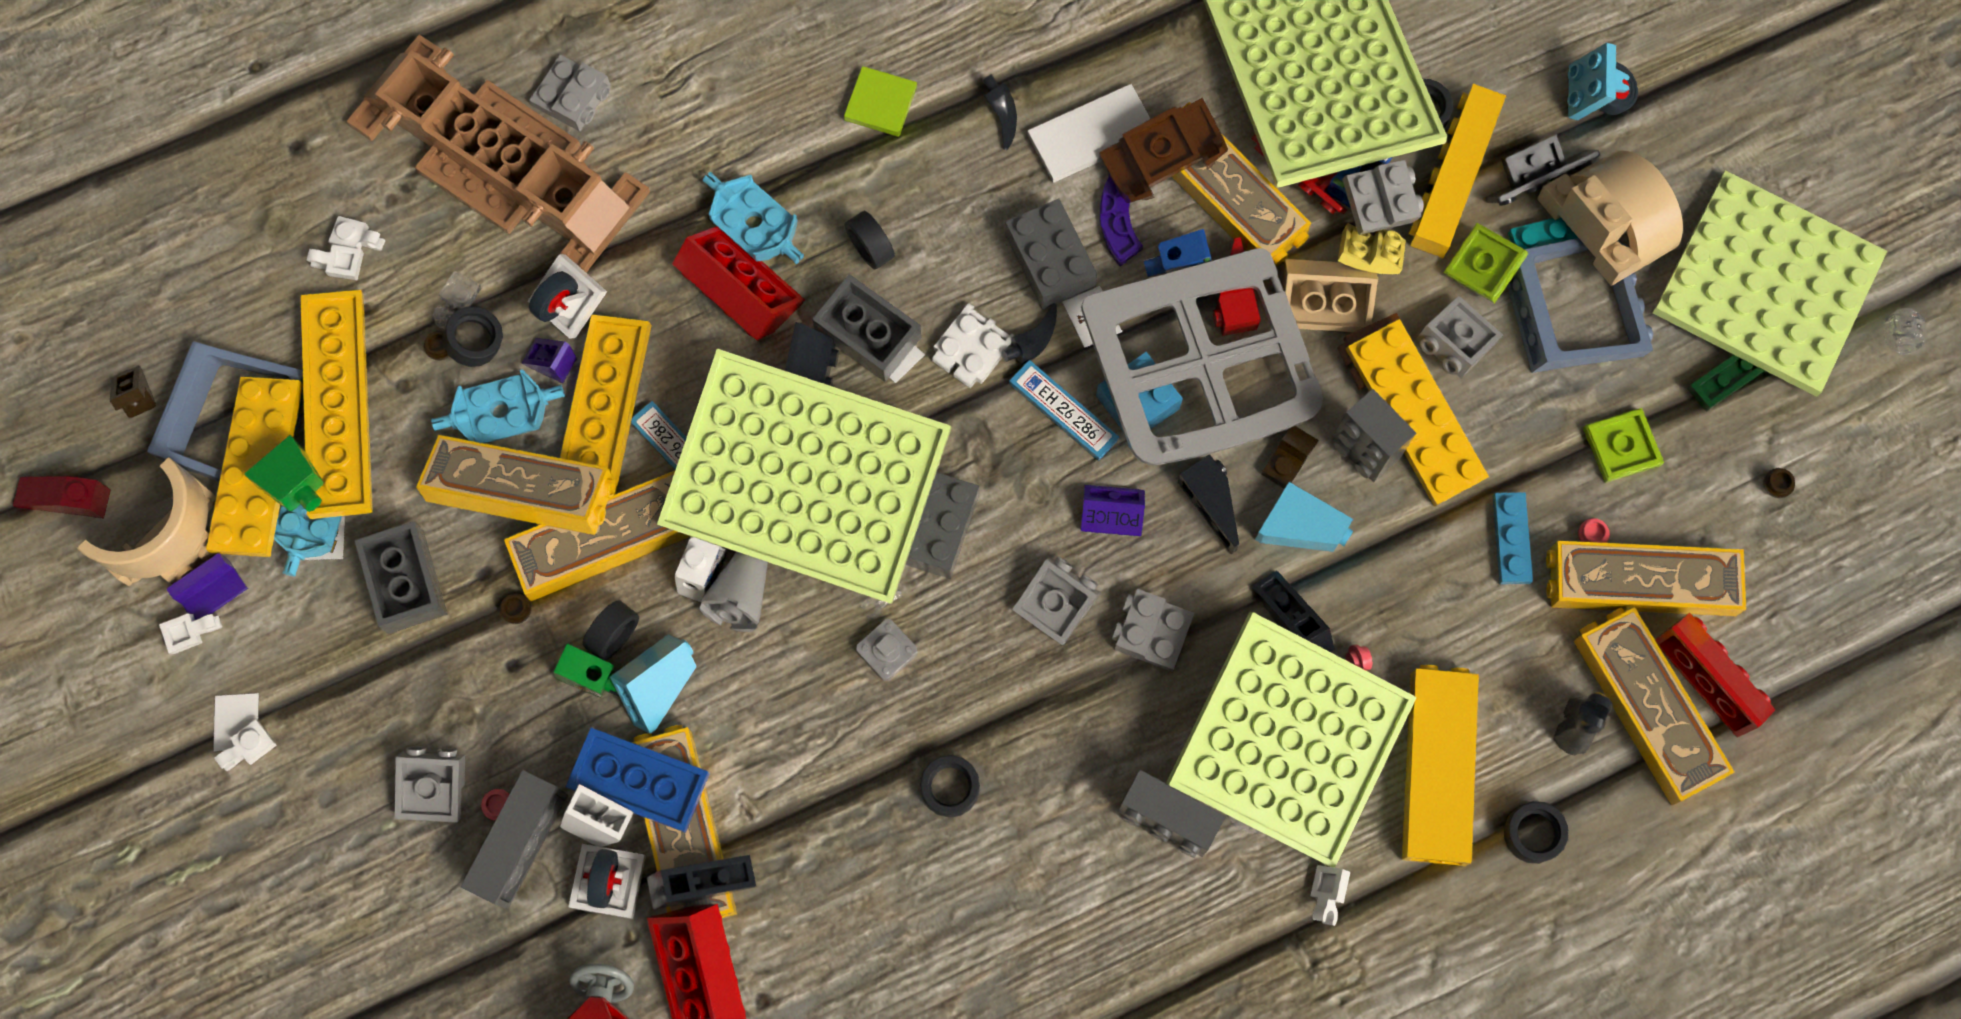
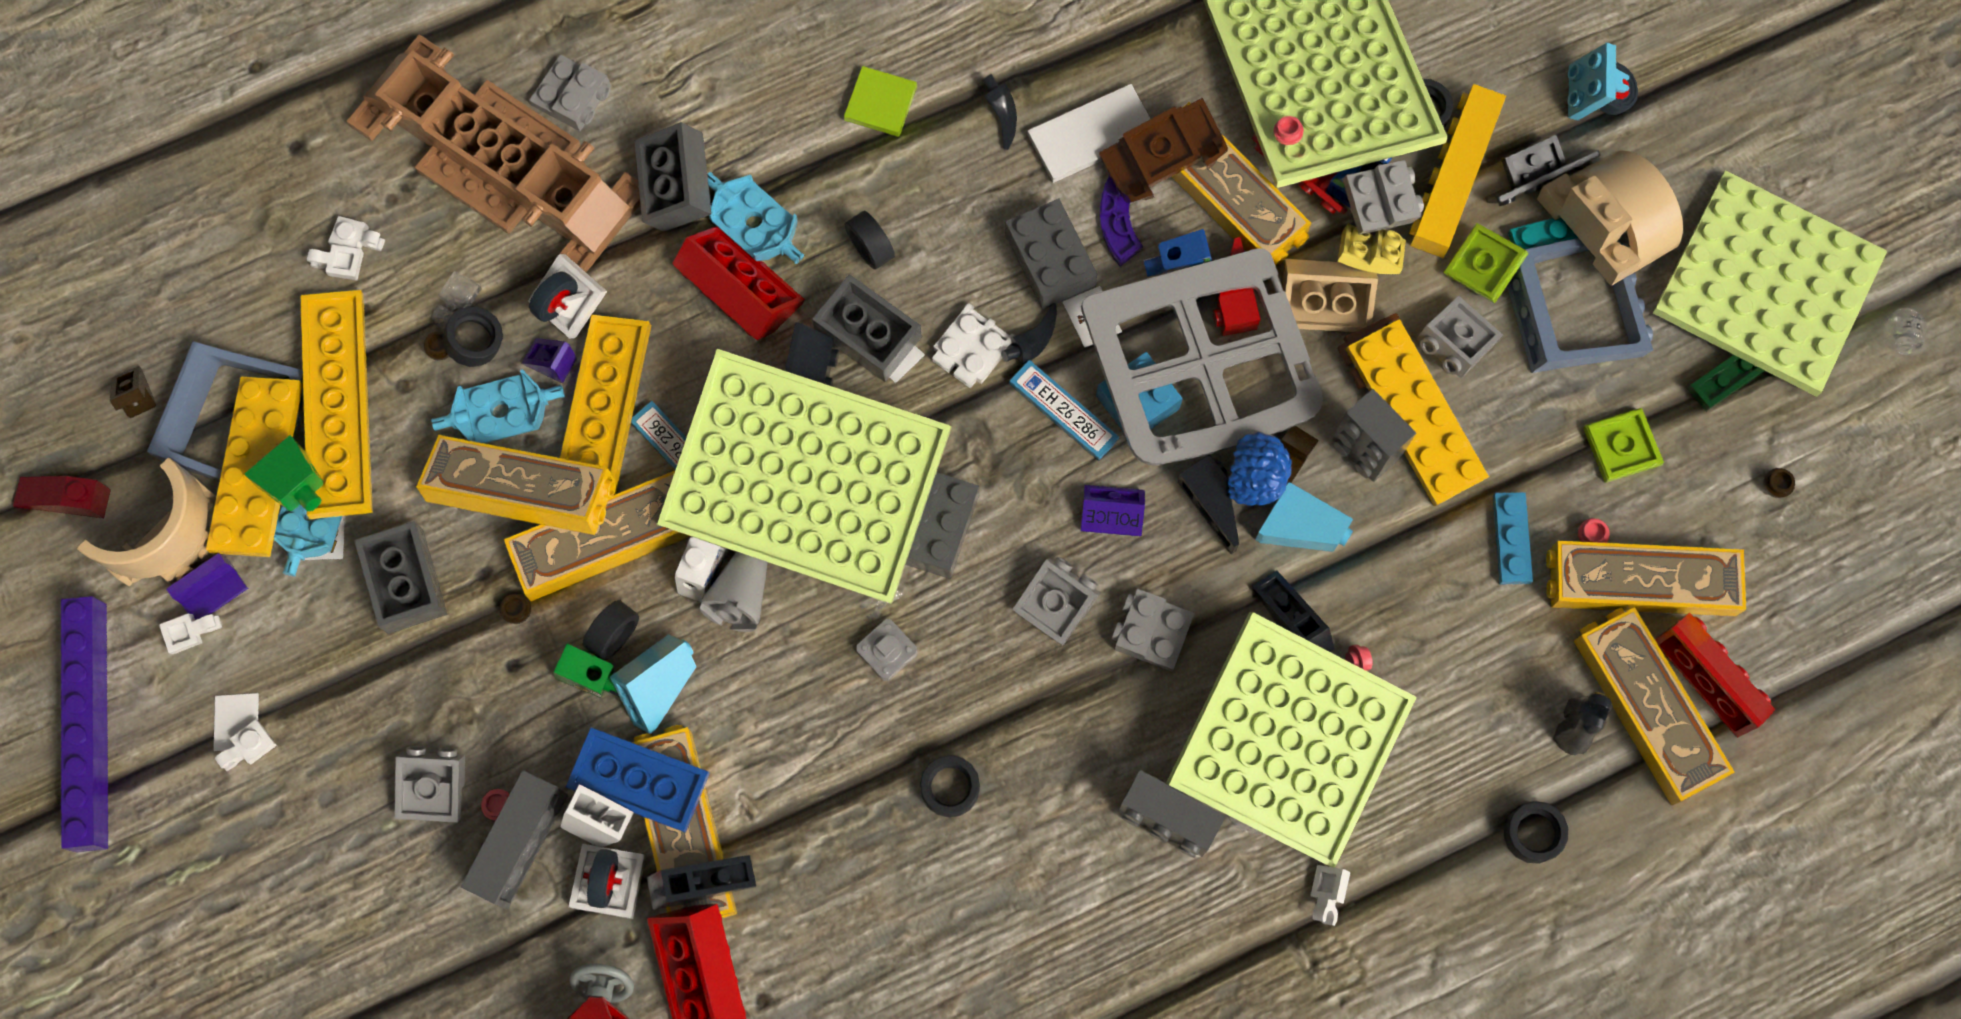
yellow brick [1402,665,1479,866] -> none
none -> dark purple brick [61,596,108,853]
none -> dark grey brick [634,122,711,232]
none -> blue hair [1228,432,1292,506]
none -> coral plate [1273,116,1304,145]

